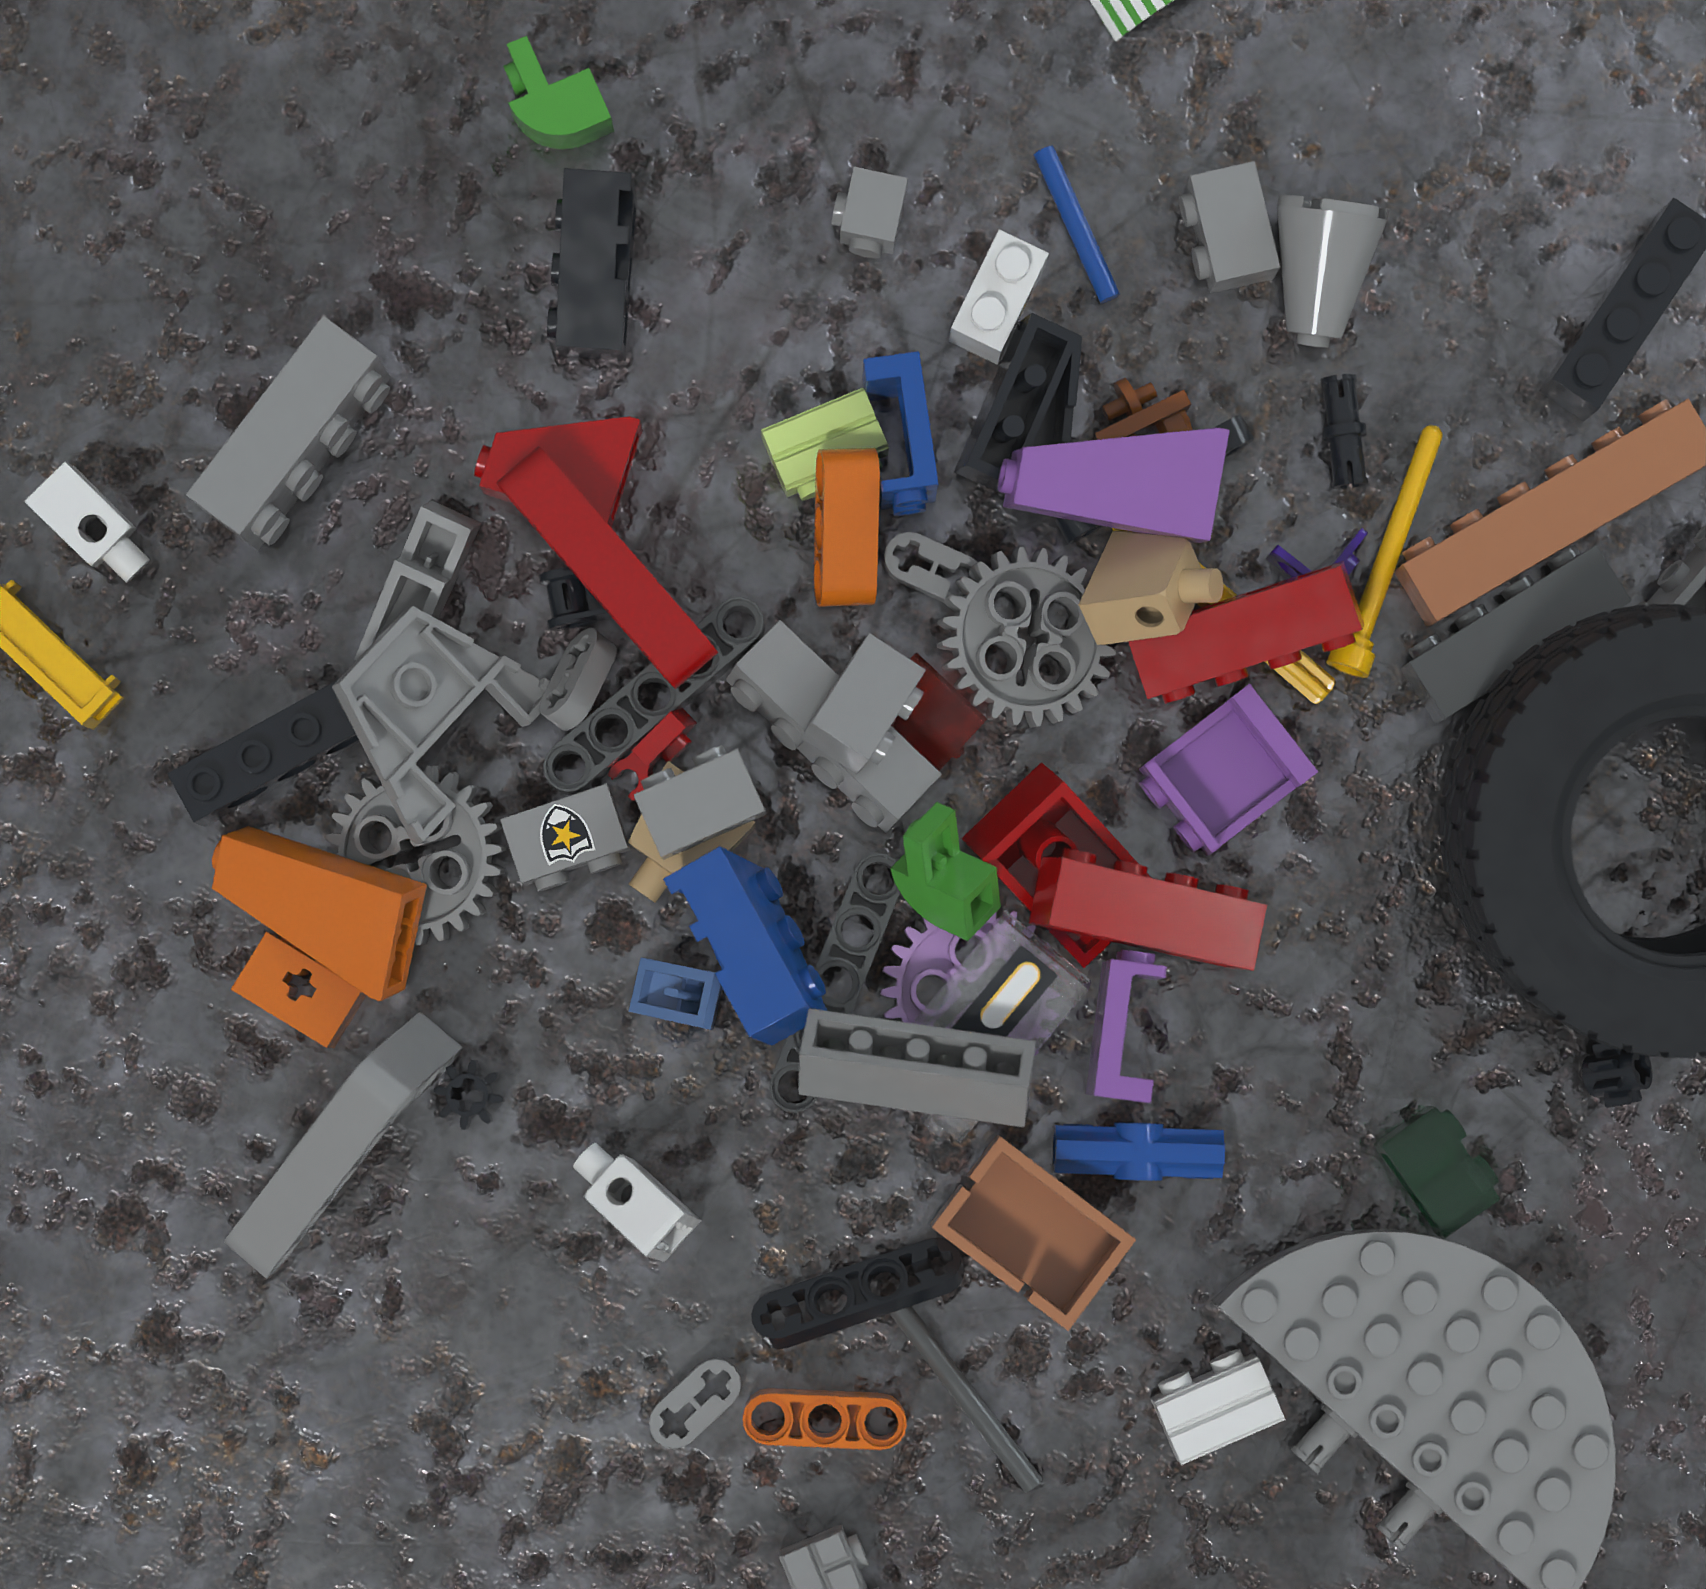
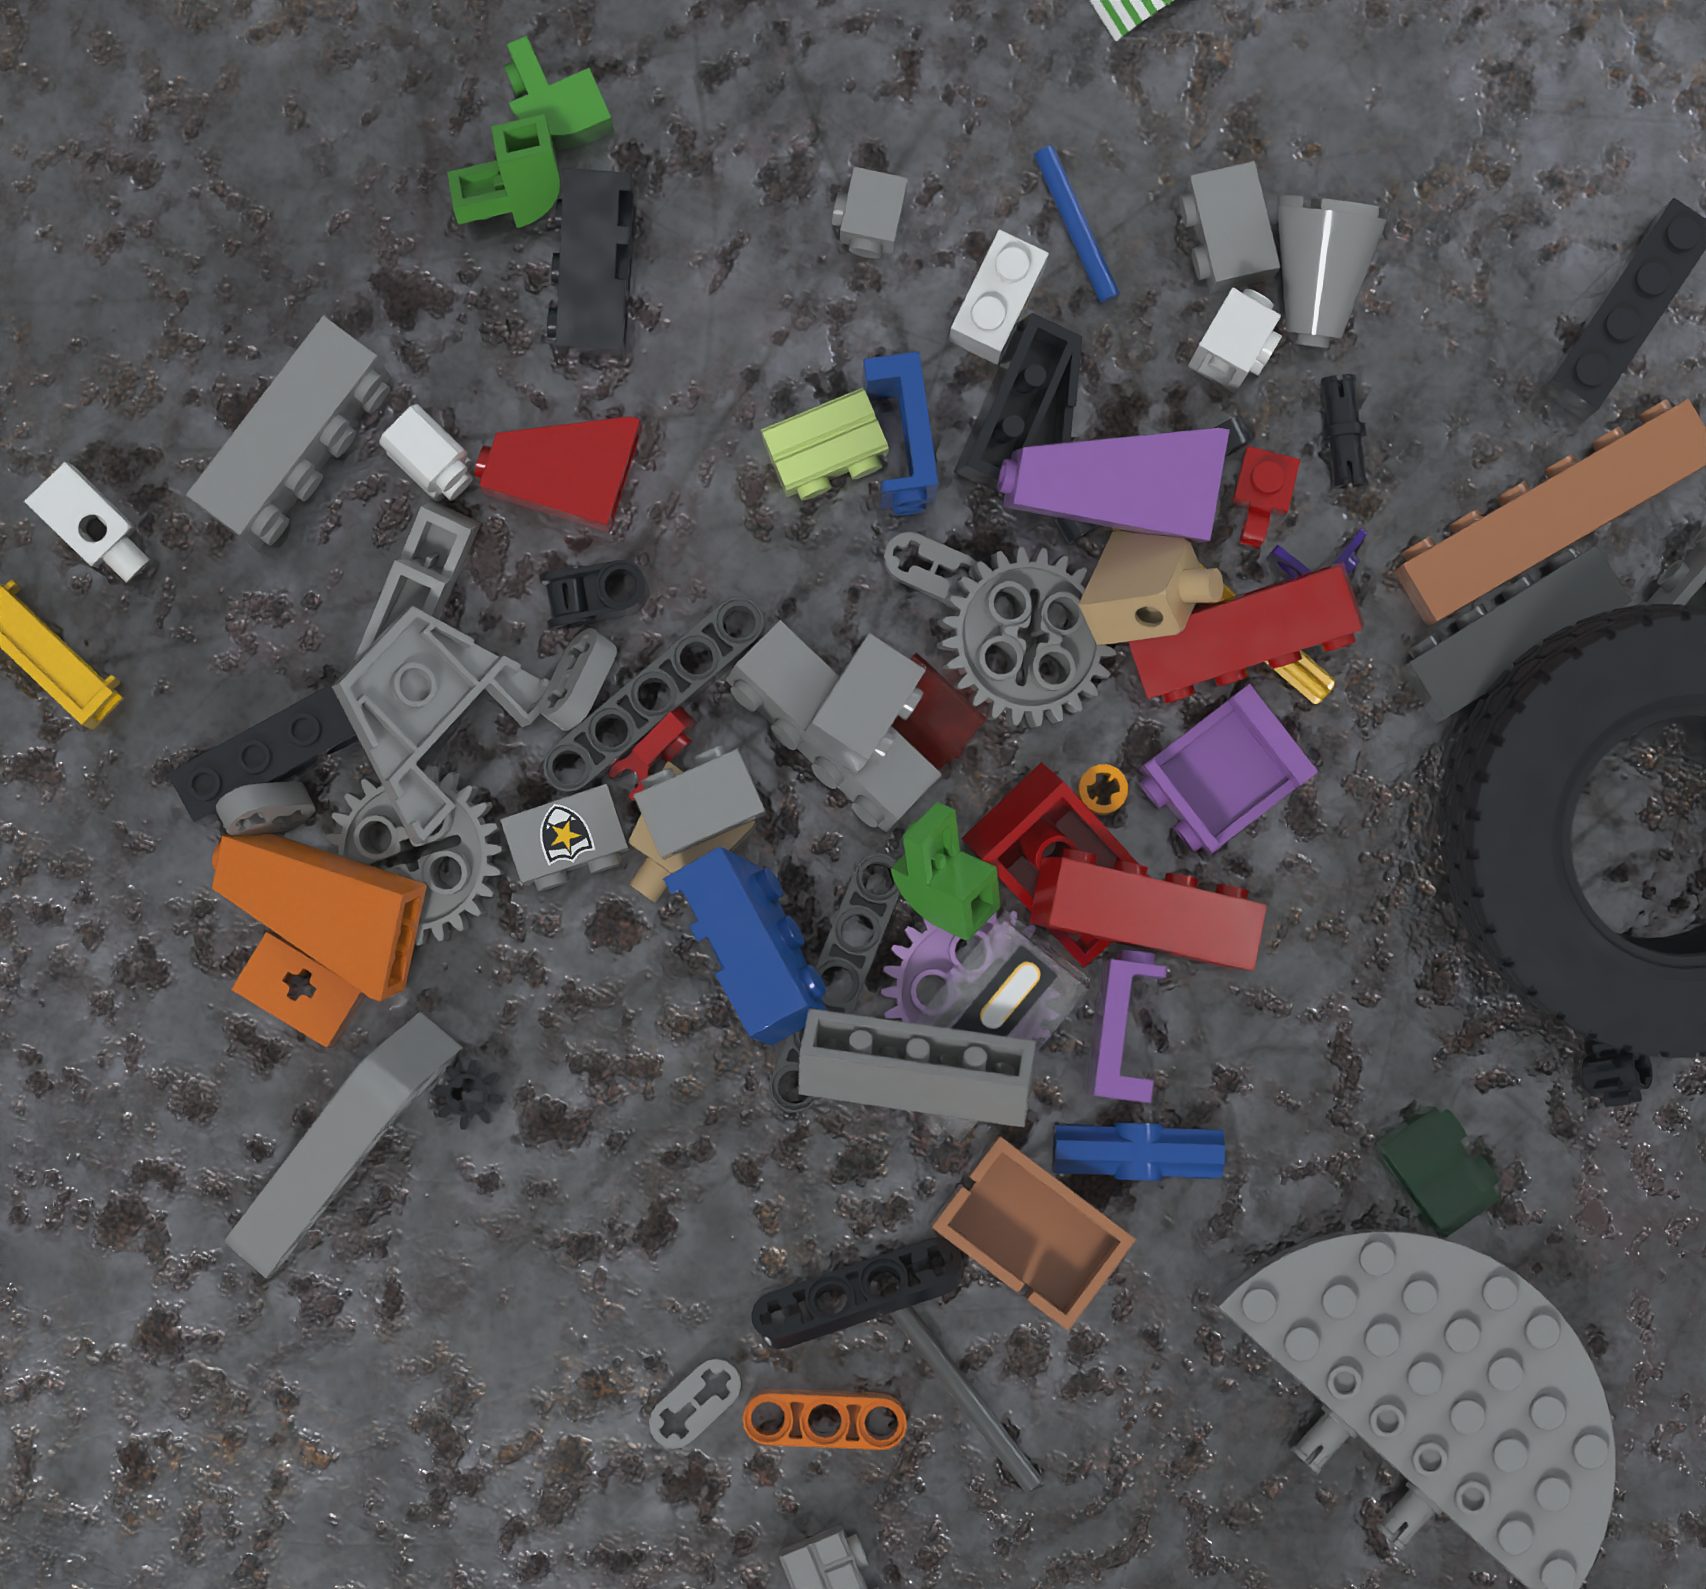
red beam [496,446,718,689] -> none
white torso [573,1143,702,1262] -> none
medium blue slope [628,957,722,1030] -> none
orange beam [814,448,880,607] -> none
dark orange hips [1094,378,1193,440] -> none
white brick [1150,1349,1285,1465] -> none
yellow piece [1326,425,1443,678] -> none
none -> light grey beam [216,781,315,836]
none -> white brick [379,404,473,501]
none -> bright green brick [447,114,560,228]
none -> light orange bush [1077,764,1128,815]
none -> white brick [1188,287,1282,394]
none -> red plate [1231,446,1301,549]

